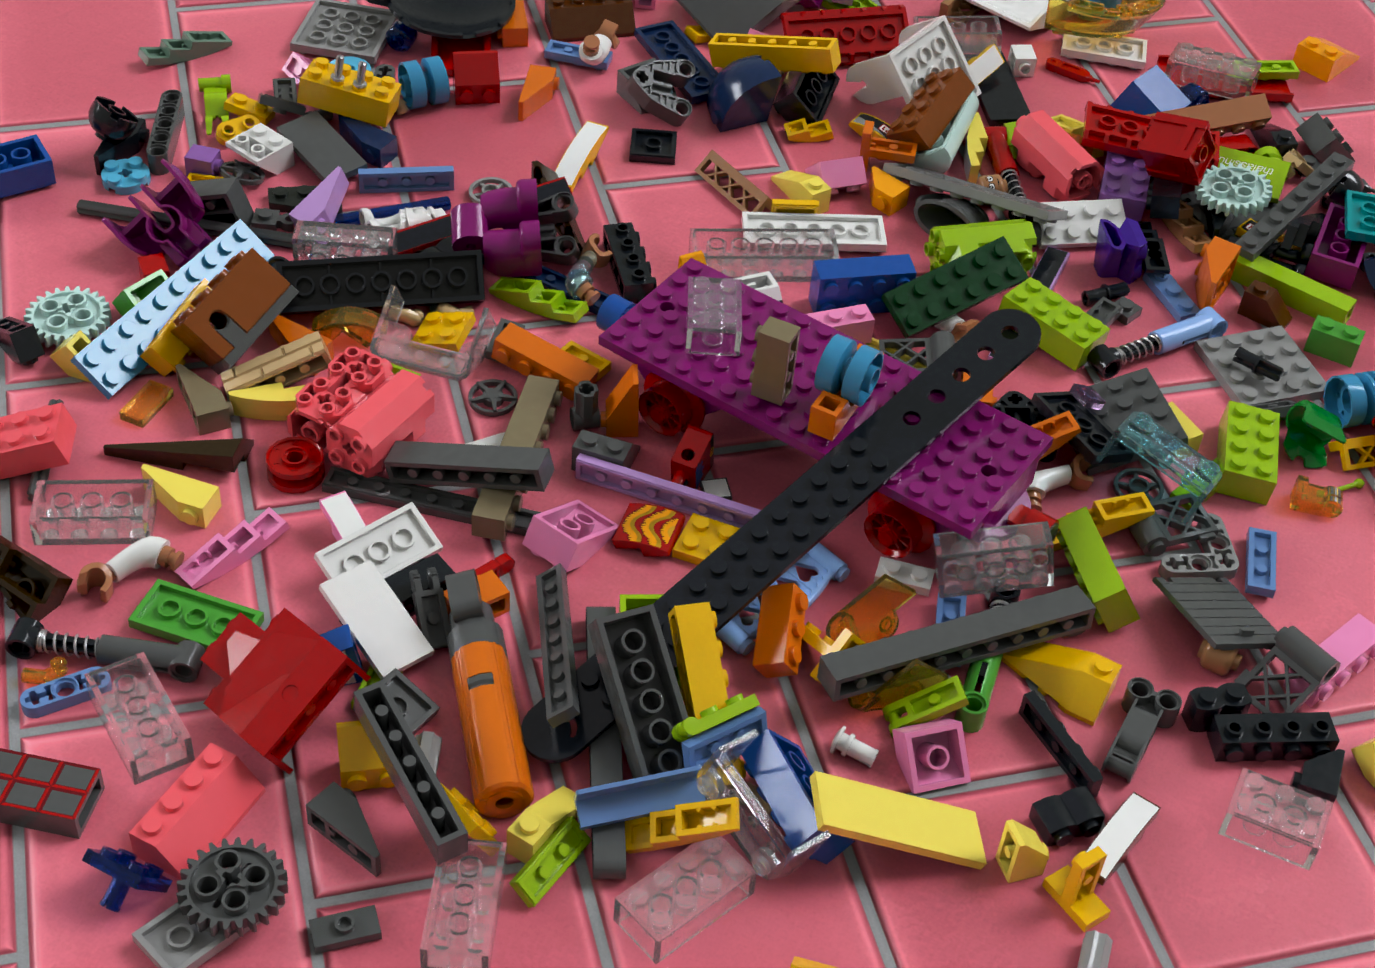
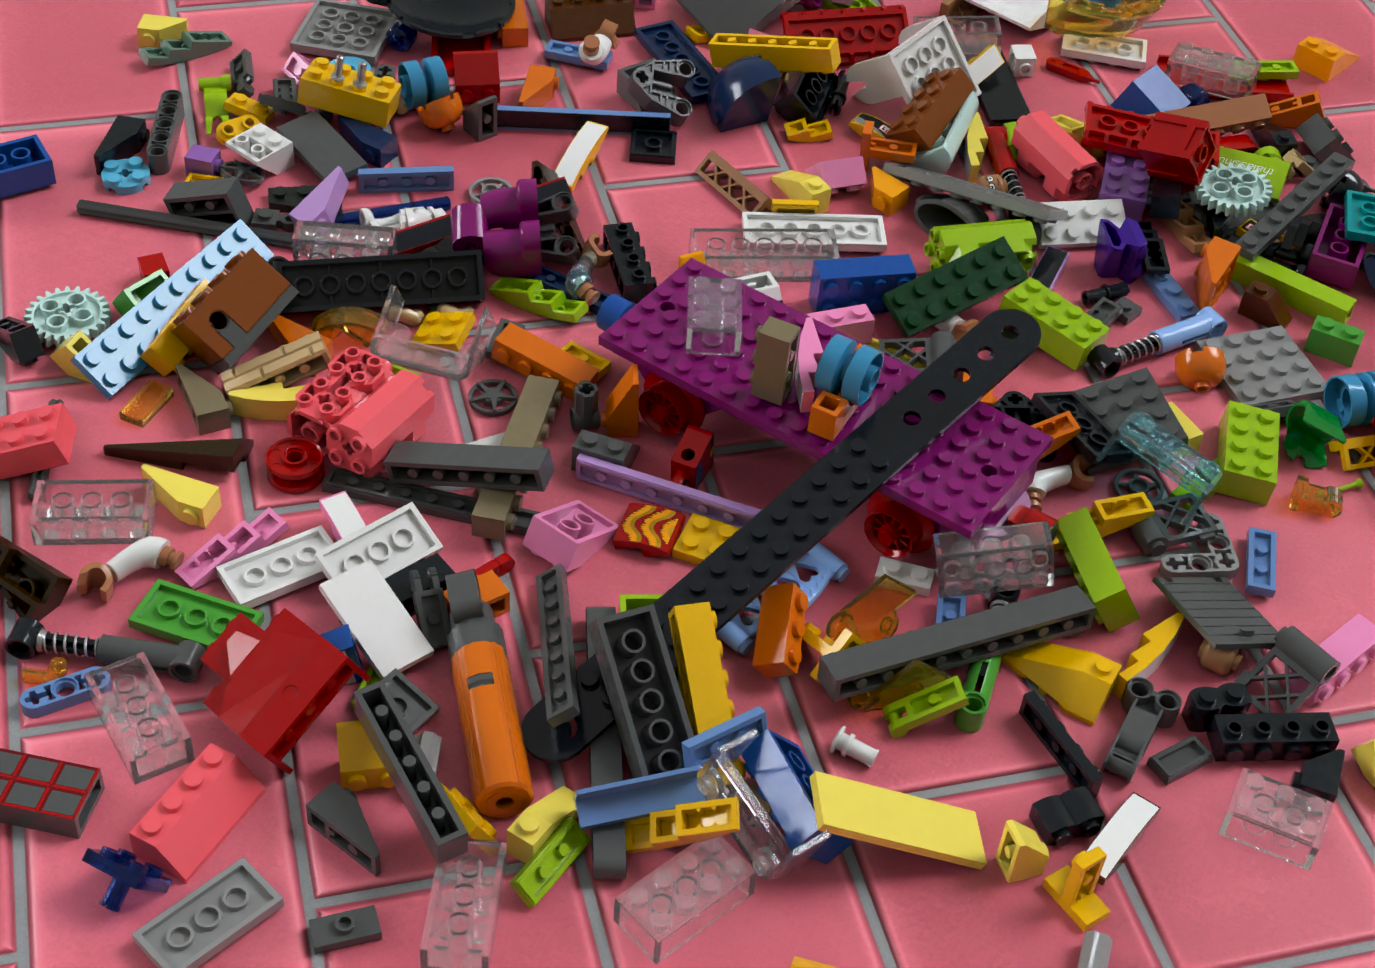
black cylinder [88,96,139,142] -> none
magenta piece [101,159,212,268] -> none
dark grey gear [176,837,288,938] -> none
lime plate [672,693,760,742] -> none
white tile [699,478,732,500] -> none
bright pink slope [892,718,971,794] -> none
clear purple tile [1069,383,1106,410] -> none
black axle [1233,347,1284,382] -> none
none -> light yellow slope [137,14,189,47]
none -> white plate [216,525,334,608]
none -> dark grey hinge [230,49,254,98]
none -> orange cylinder [416,92,463,132]
none -> dark grey slope [463,95,497,142]
none -> black tile [497,105,671,135]
none -> bright pink slope [795,317,823,413]
none -> black pin [827,70,850,116]
none -> yellow slope [1112,611,1185,700]
none -> dark grey tile [1147,735,1214,785]
none -> orange cylinder [1175,346,1226,393]
none -> orange slope [1266,90,1325,128]

